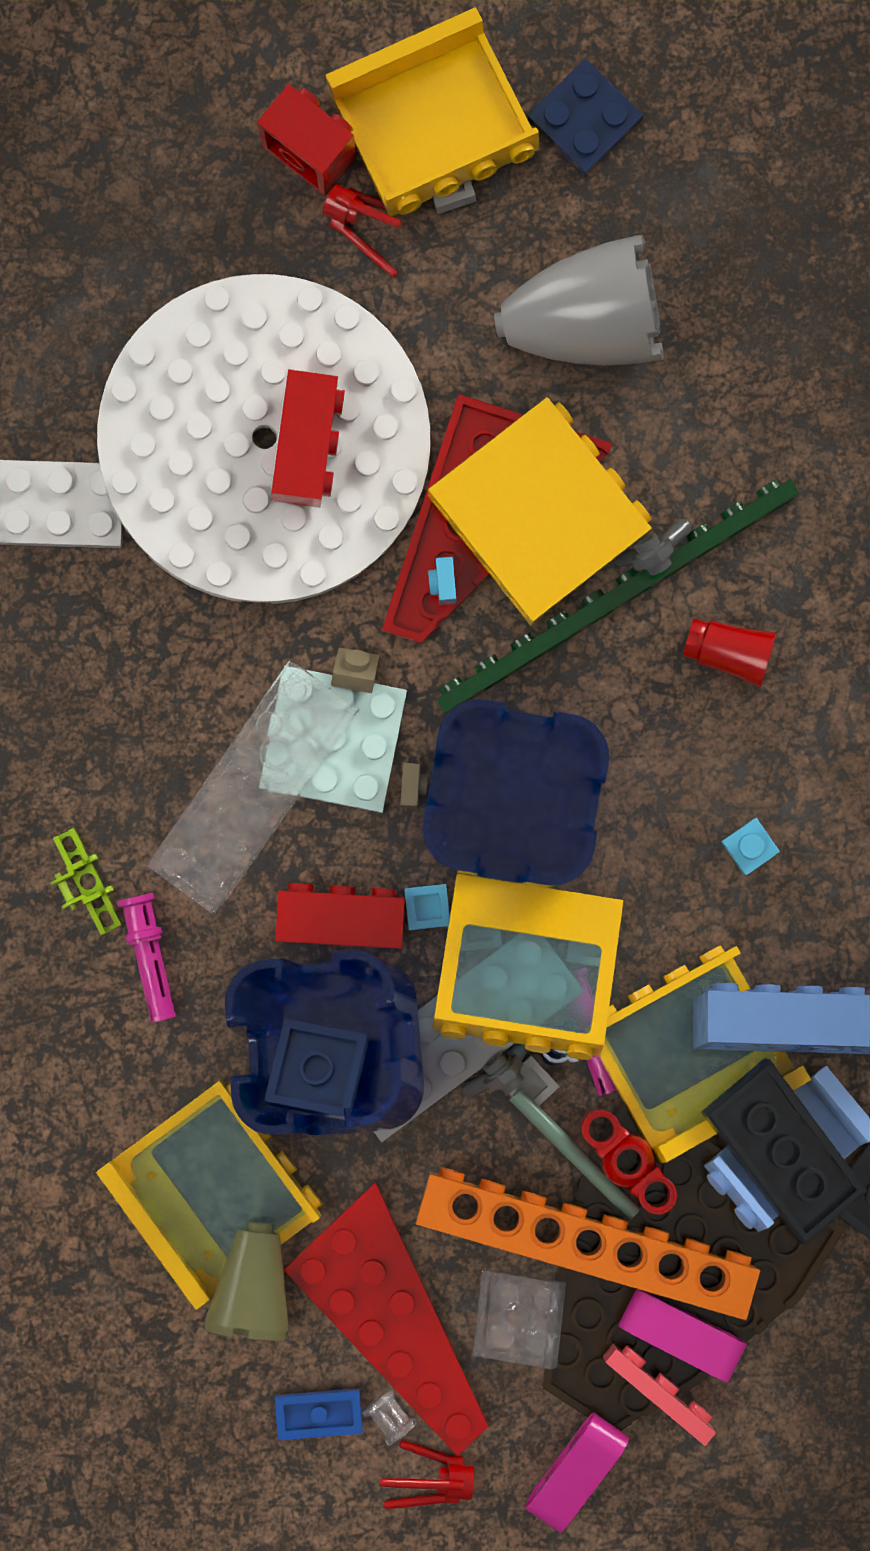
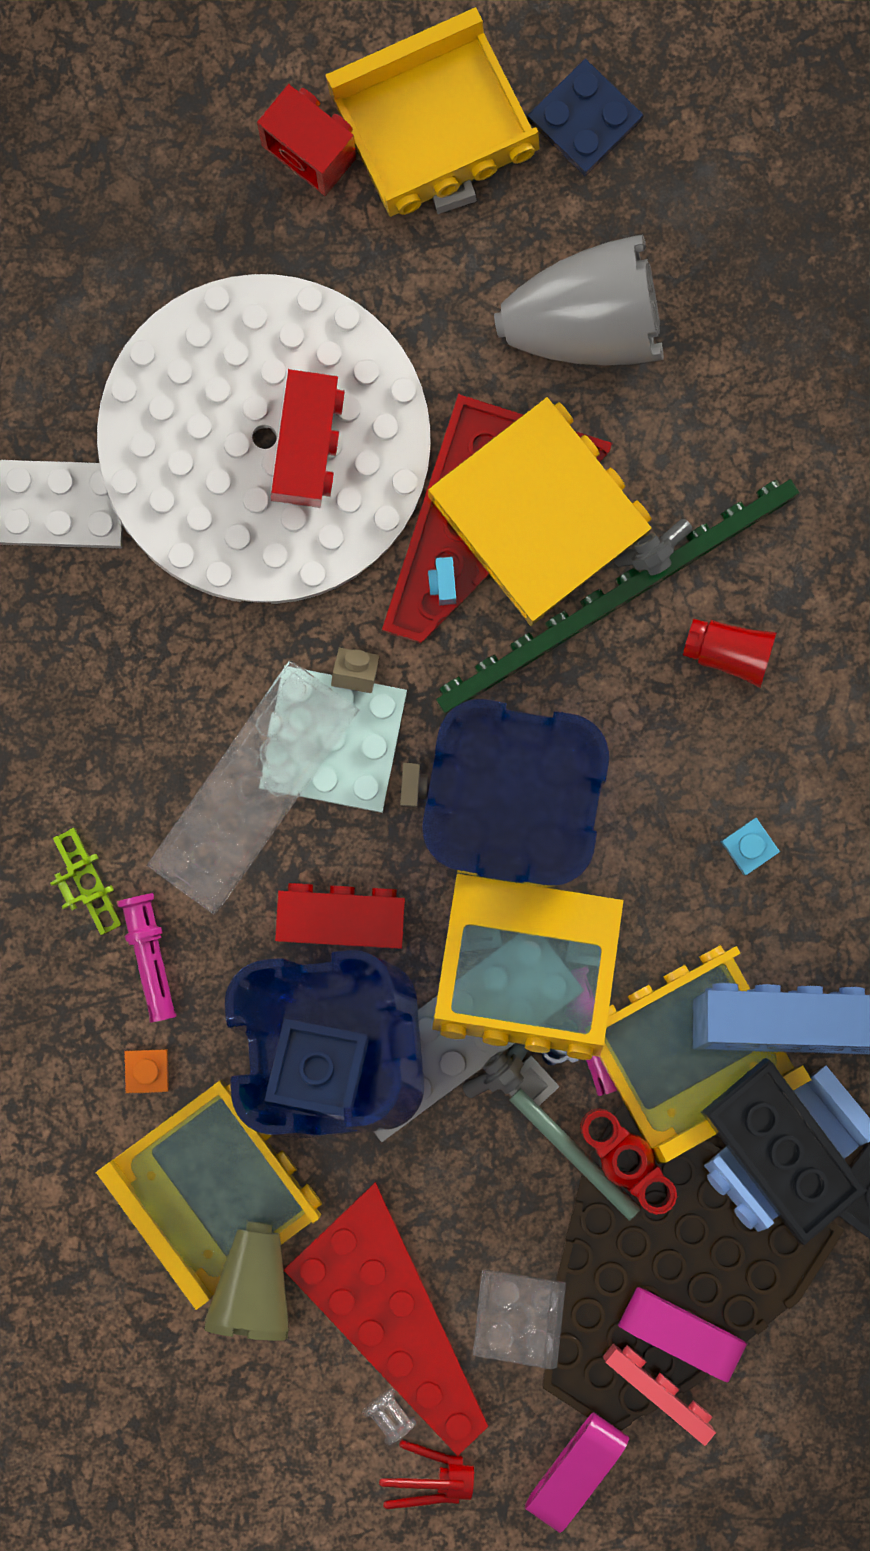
blue plate [275,1388,363,1440] -> none
red plant [322,184,401,277] -> none
medium azure plate [404,884,450,930] -> none
orange brick [416,1167,760,1320] -> none
none -> orange plate [124,1049,169,1093]

